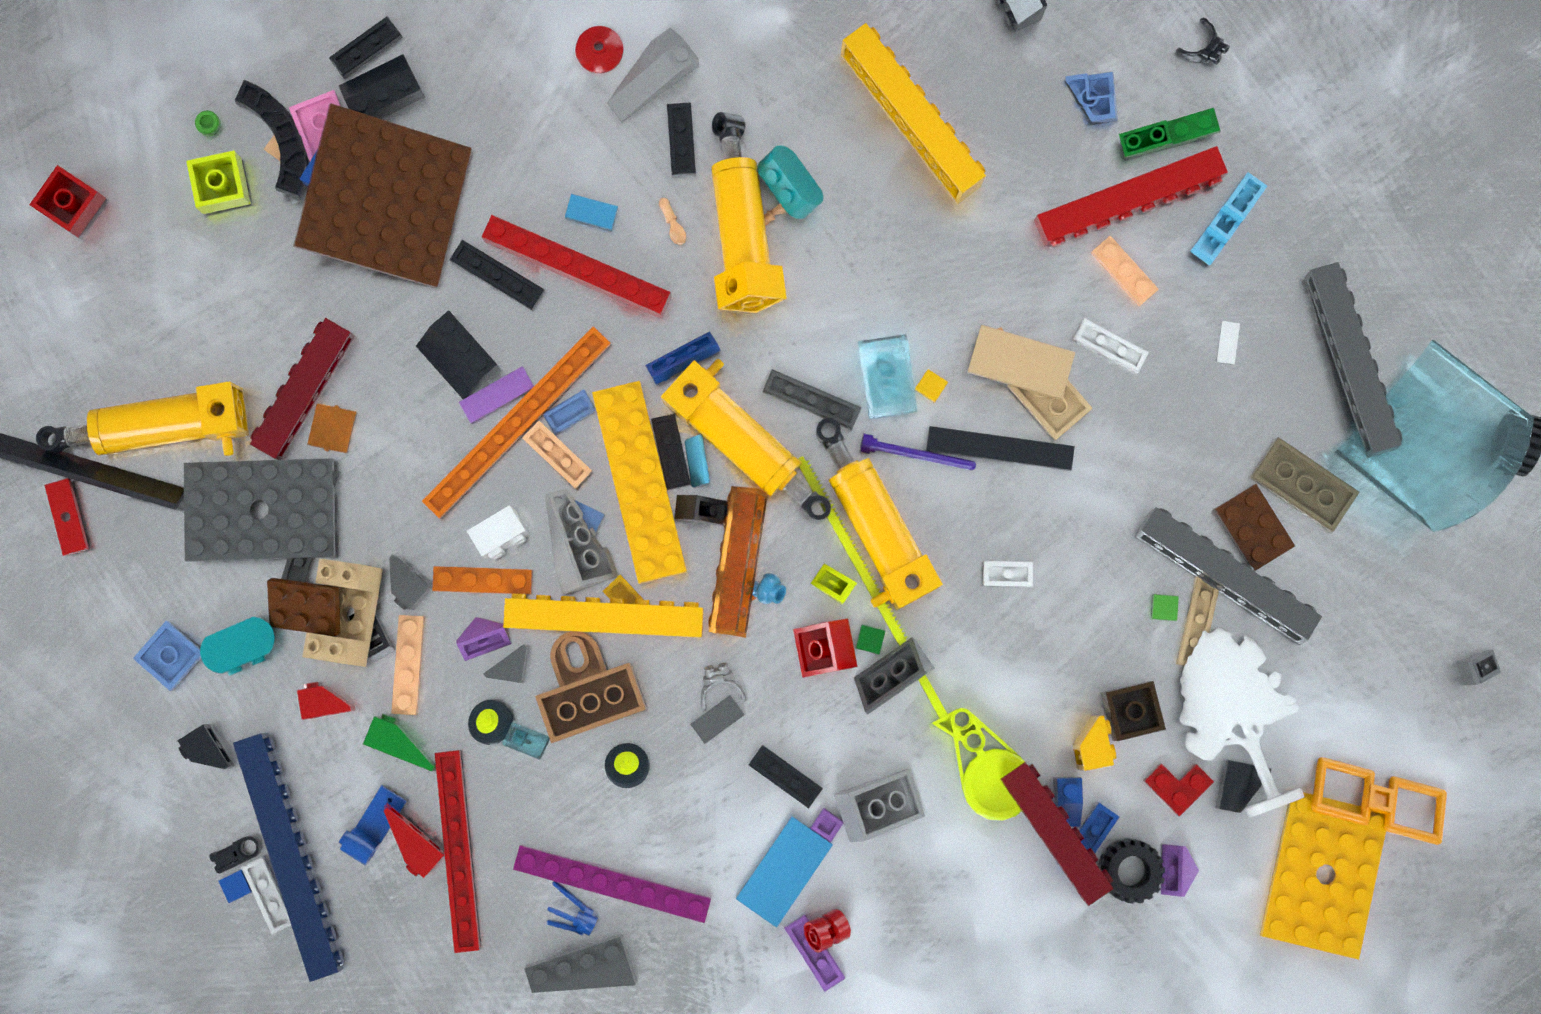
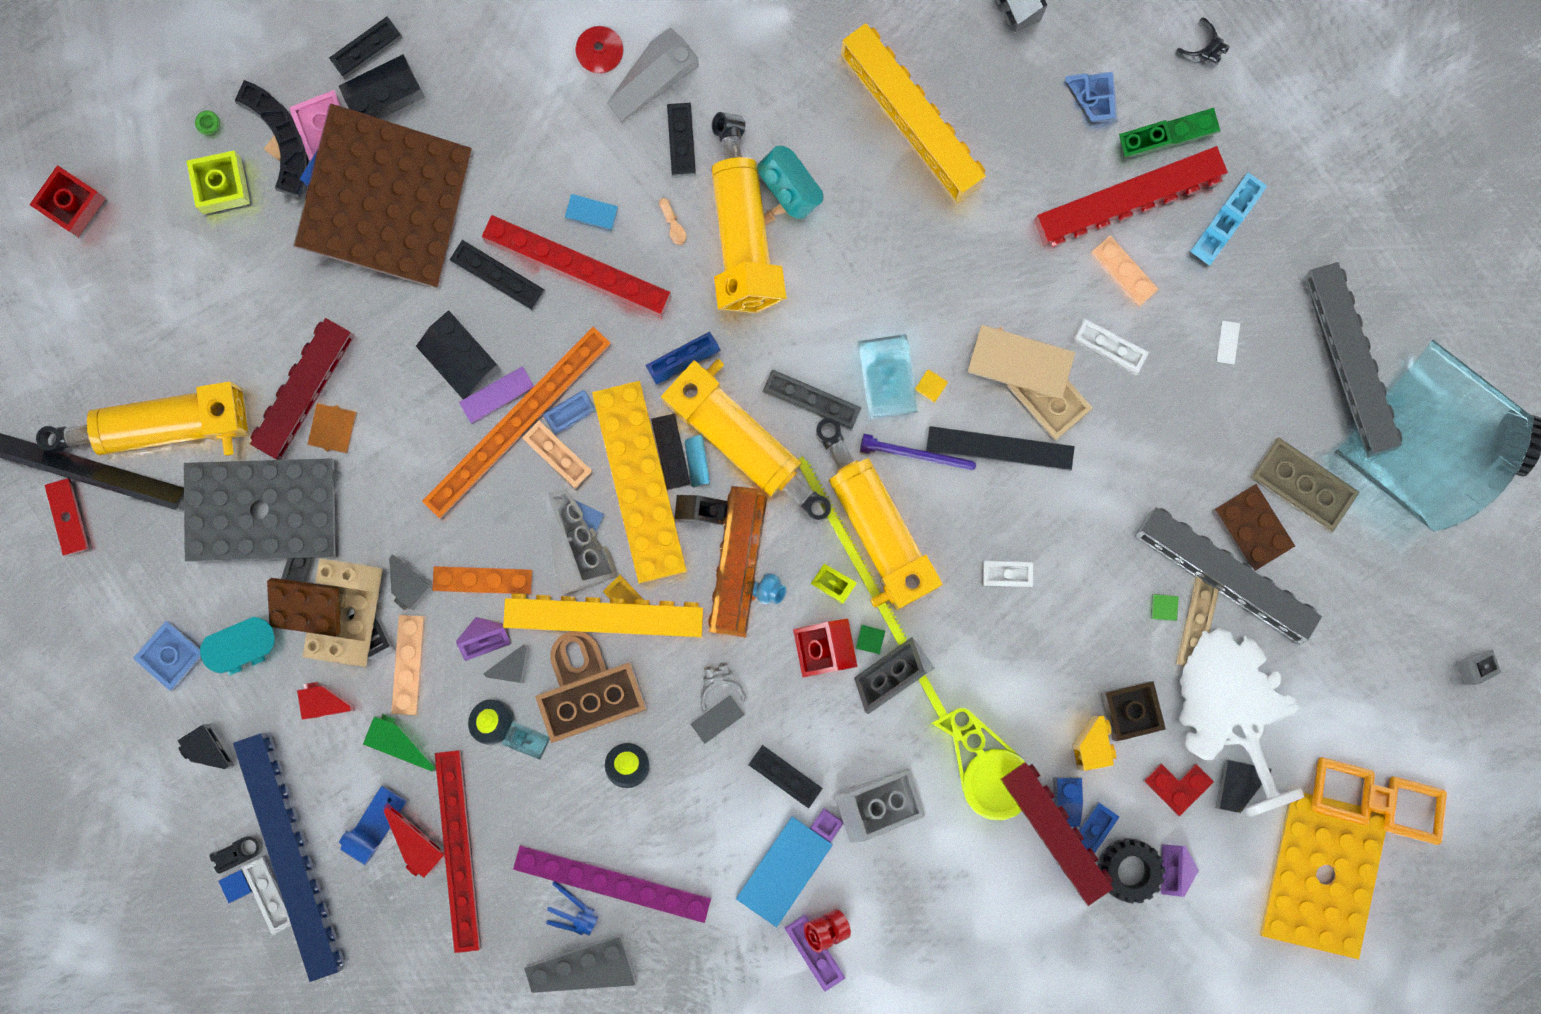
white brick [467,505,530,561] -> none

